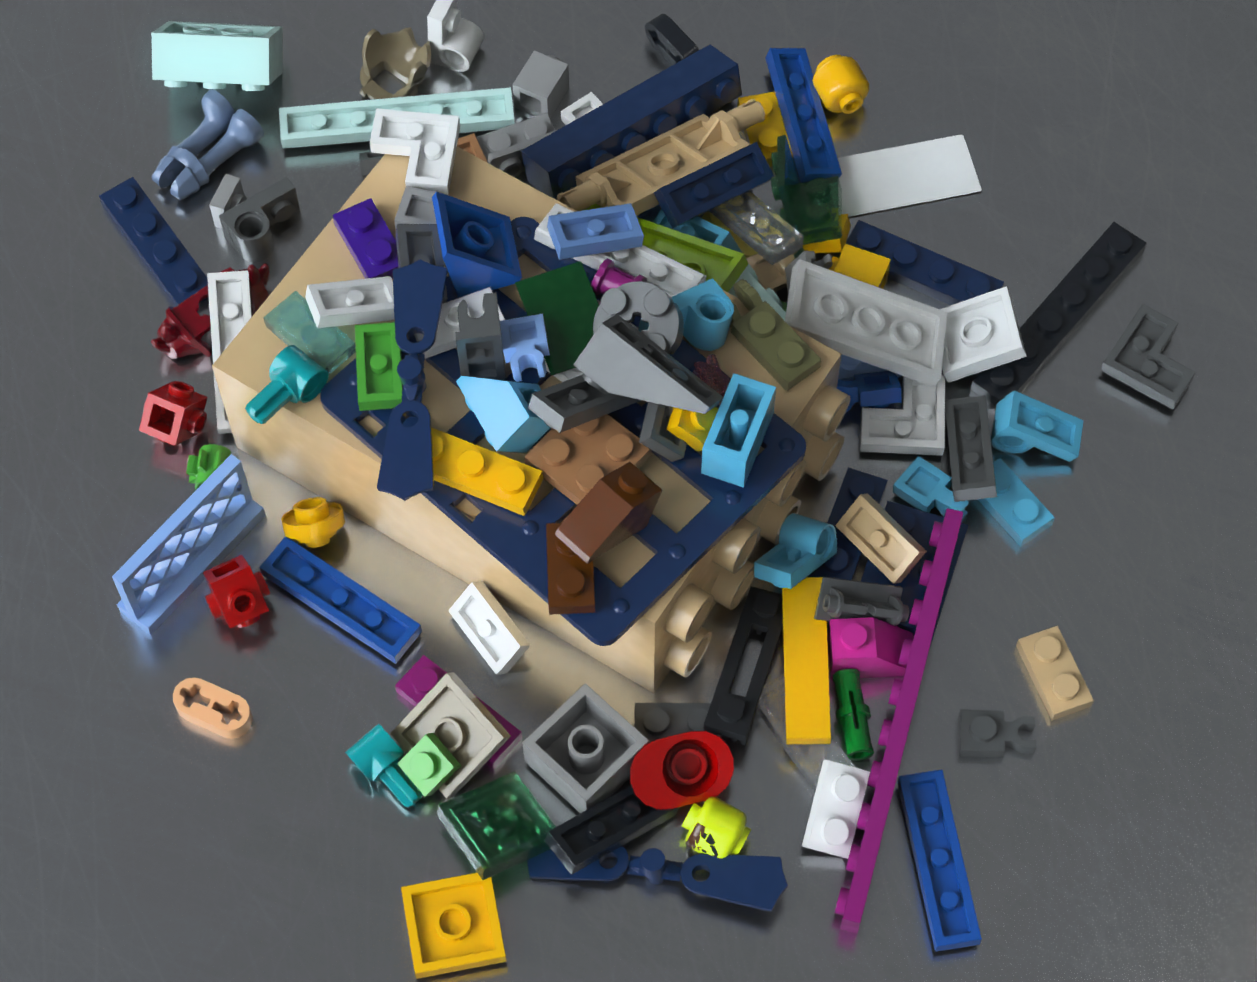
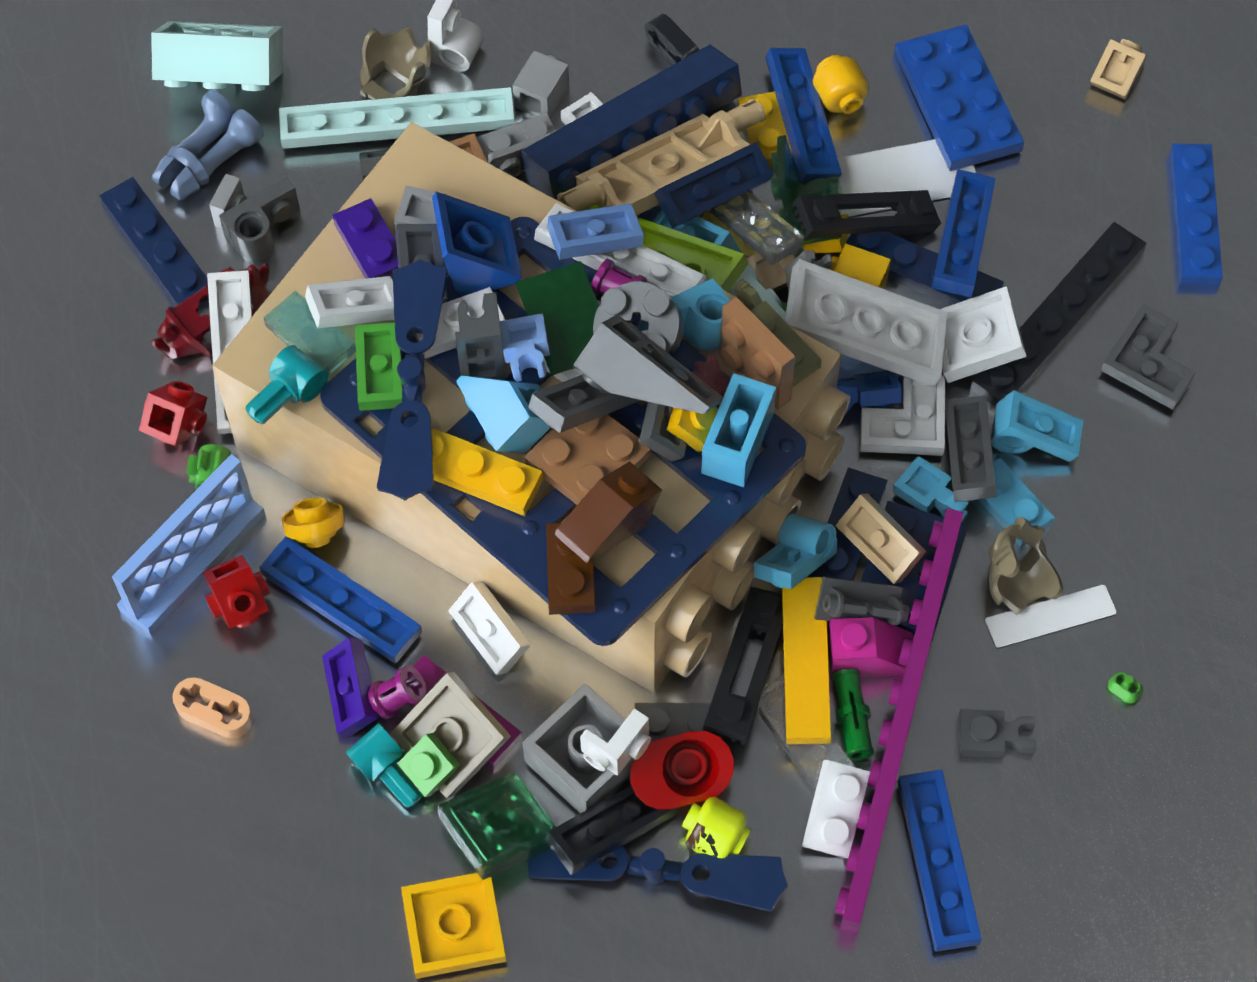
white plate [370,108,460,195] -> none
tan plate [1016,626,1094,721] -> none
none -> dark purple plate [322,637,378,736]
none -> magenta bush [368,666,427,719]
none -> white bracket [580,709,651,776]
none -> medium nougat plate [720,297,796,410]
none -> black container [792,190,942,239]
none -> blue plate [894,24,1024,171]
none -> blue plate [931,169,996,298]
none -> white sticker [985,585,1117,648]
none -> dark tan helmet [987,517,1063,615]
none -> tan bracket [1090,39,1146,100]
none -> bright green rock [1108,672,1143,703]
none -> blue plate [1170,143,1223,286]

